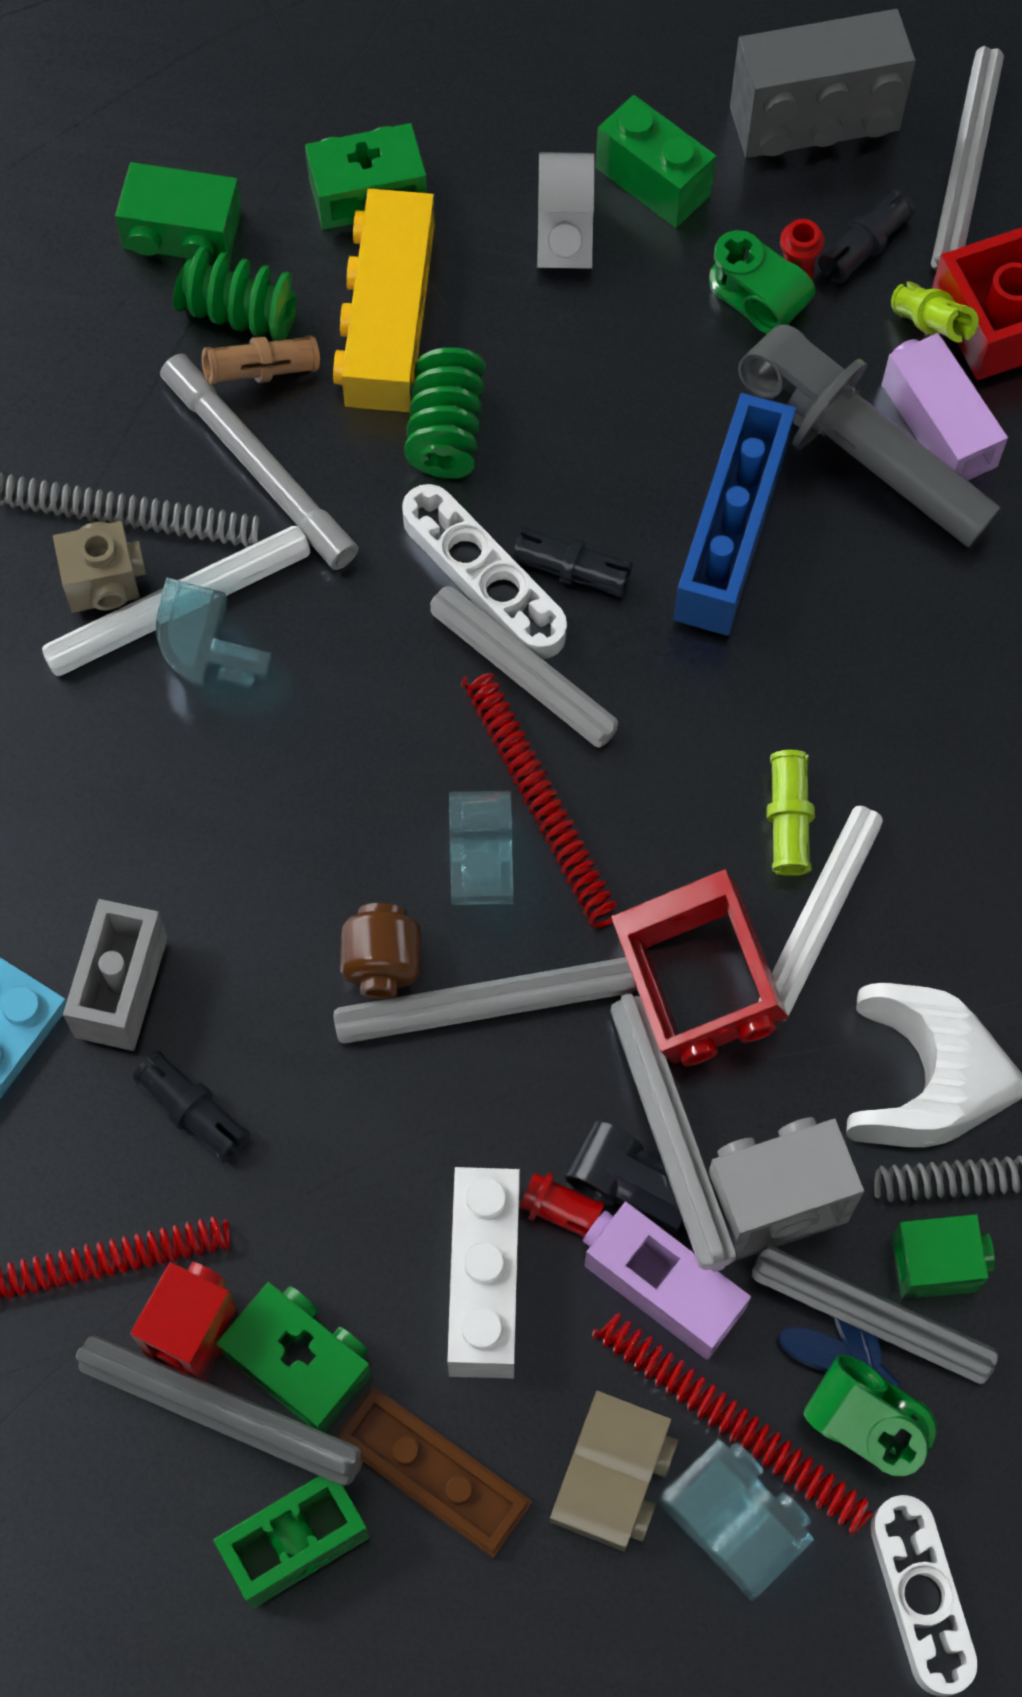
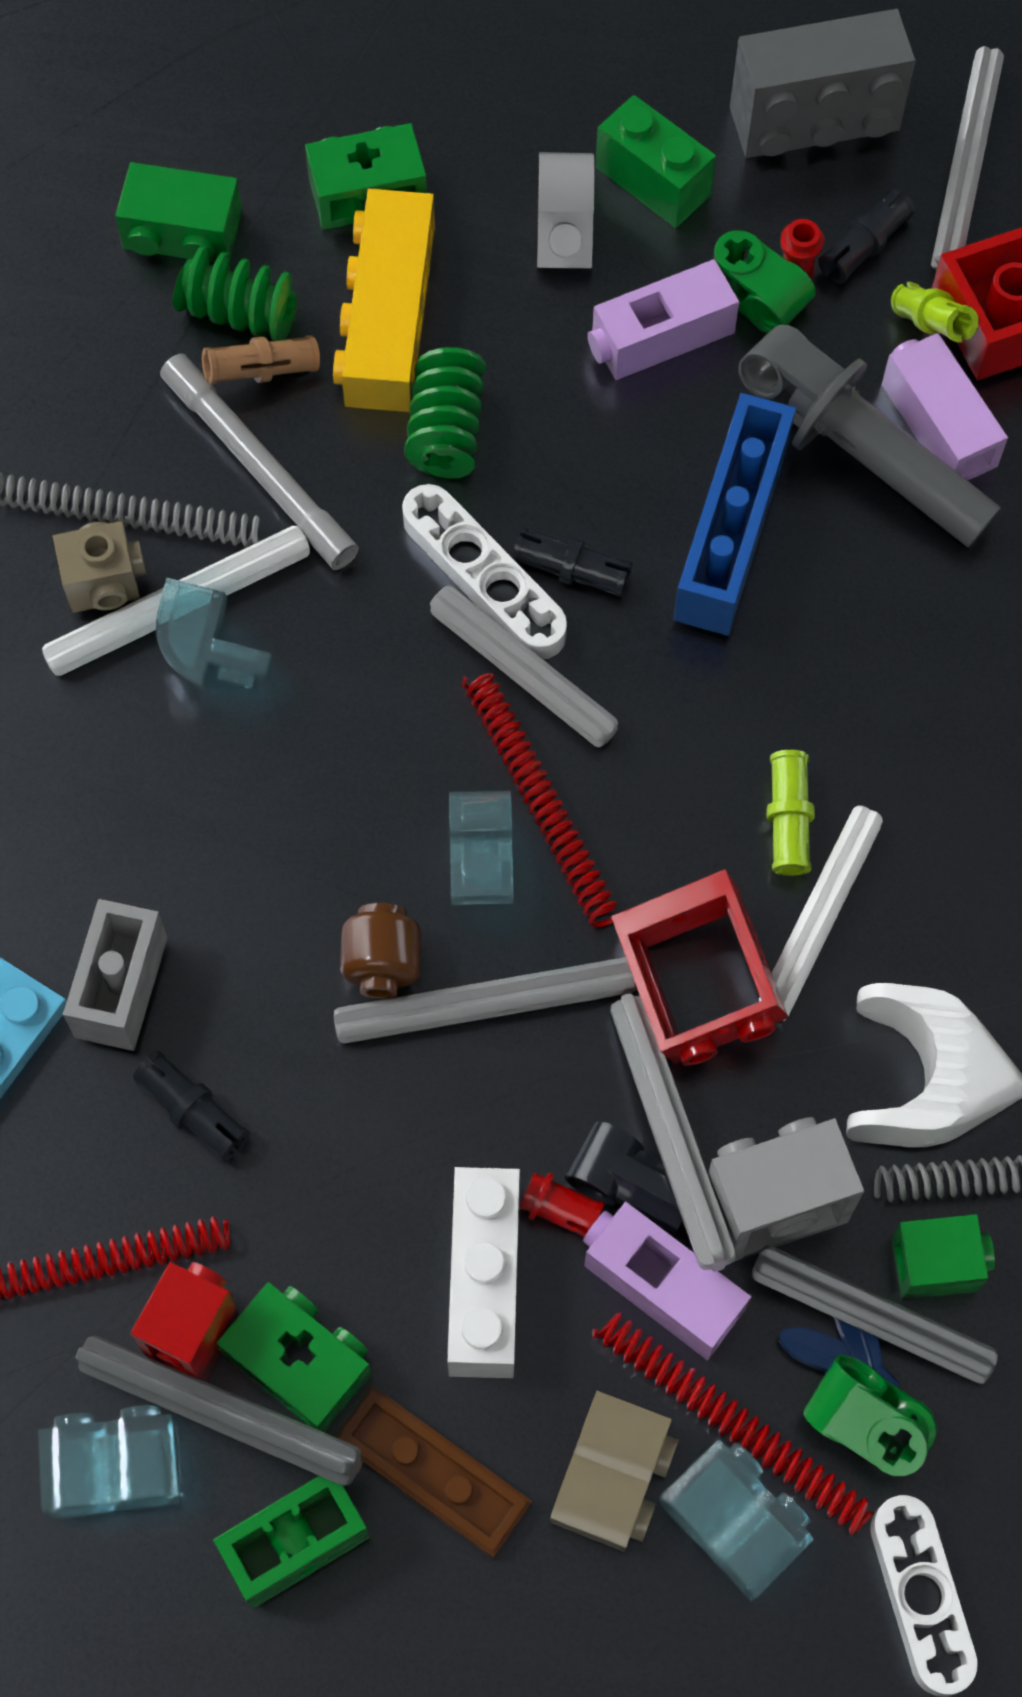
none -> clear light blue brick [38,1405,182,1519]
none -> lavender brick [588,259,739,380]

